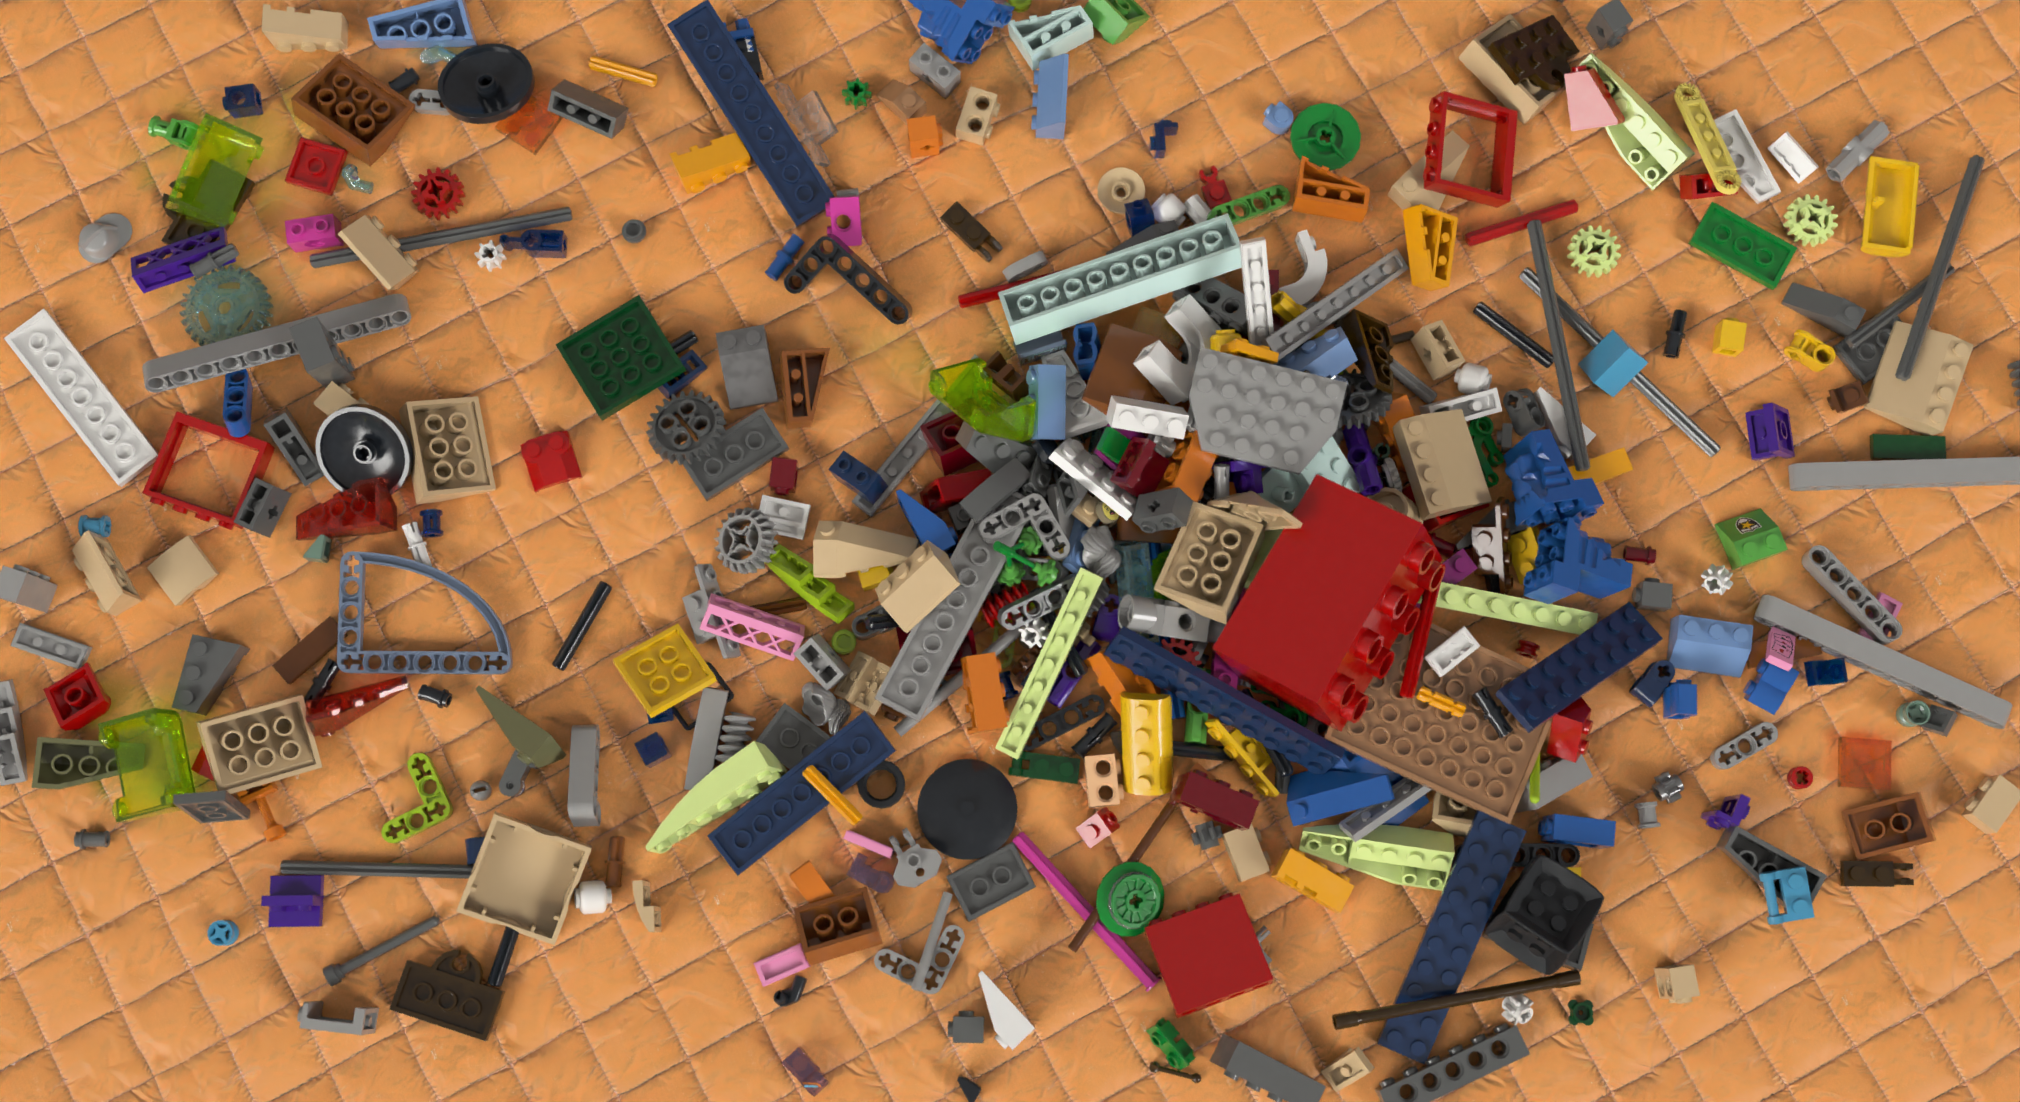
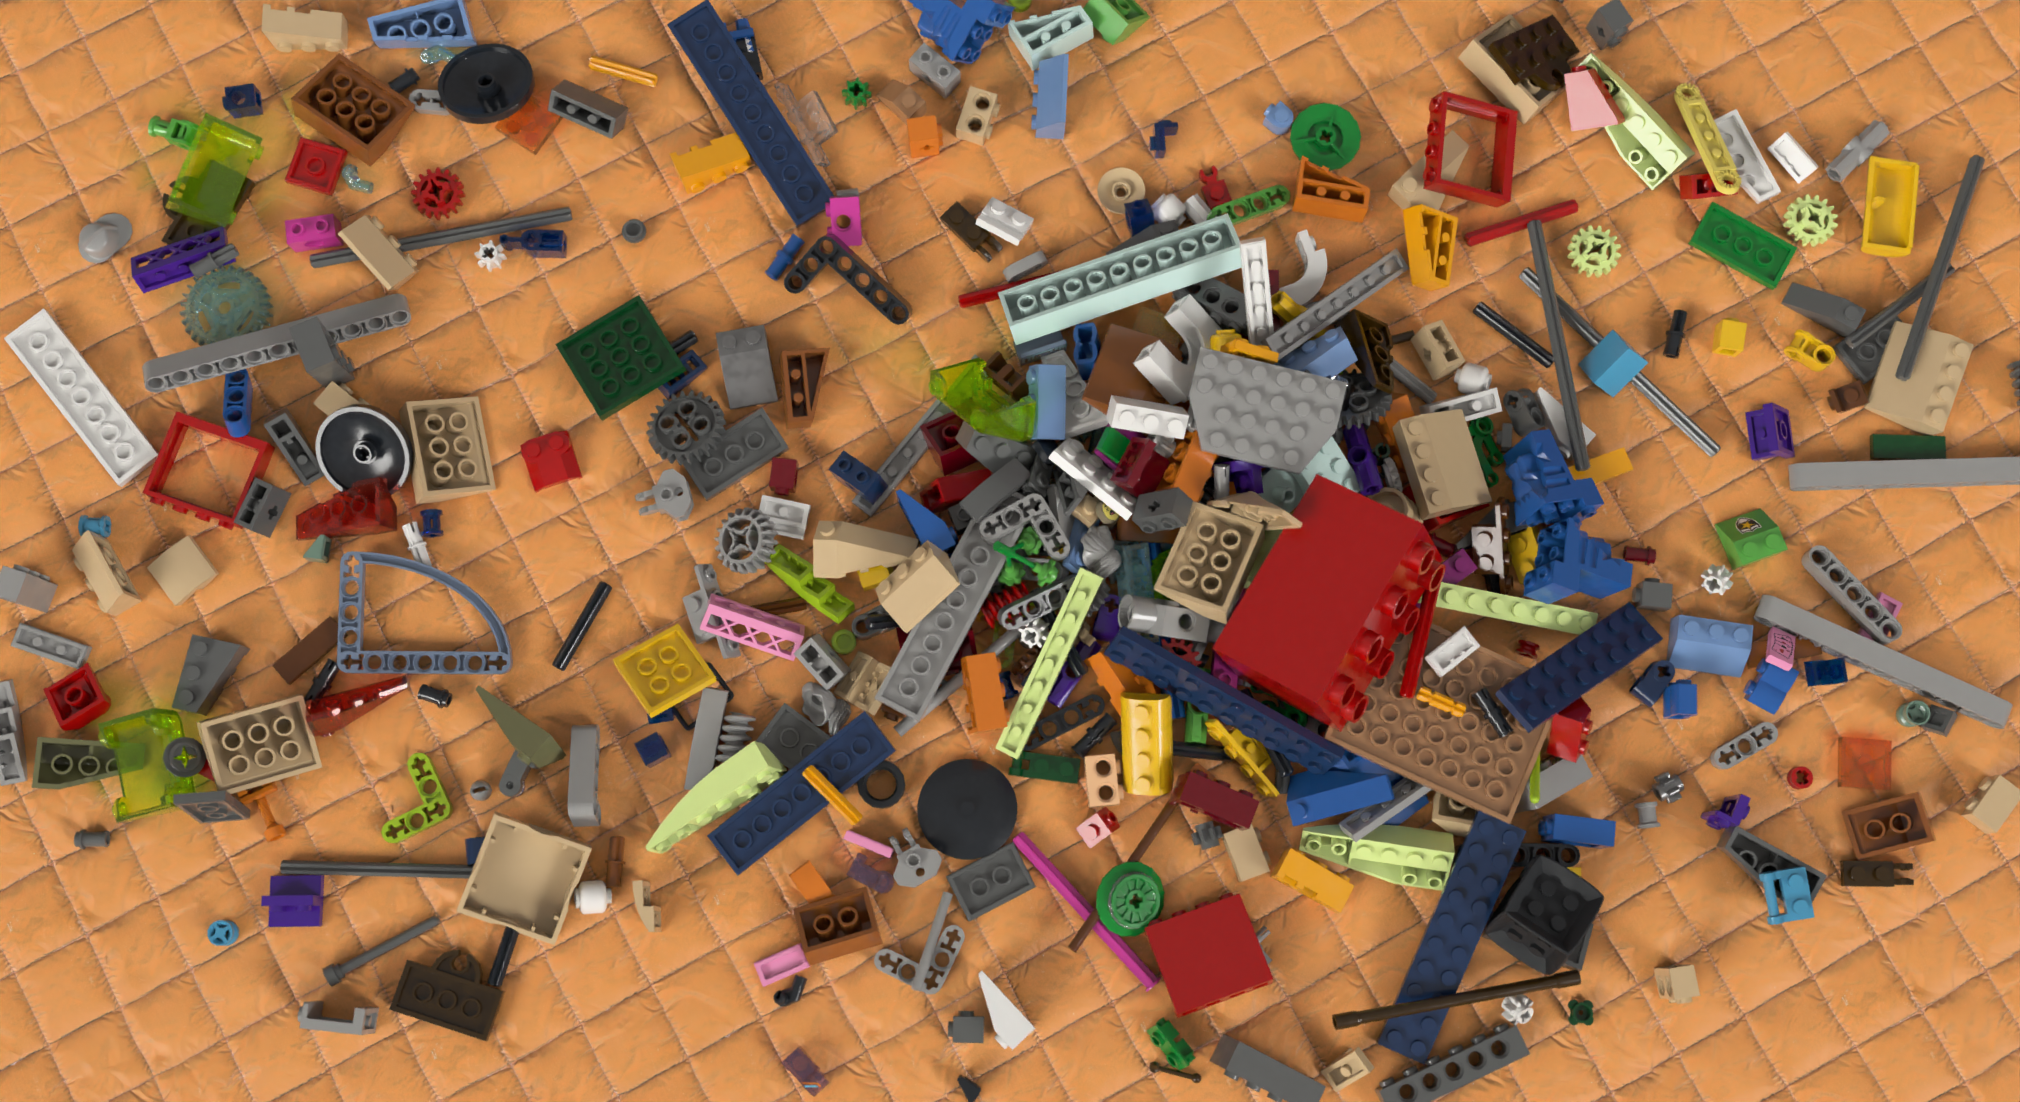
none -> dark grey gear [163,737,206,778]
none -> light grey hinge [635,468,694,522]
none -> white plate [975,197,1034,246]

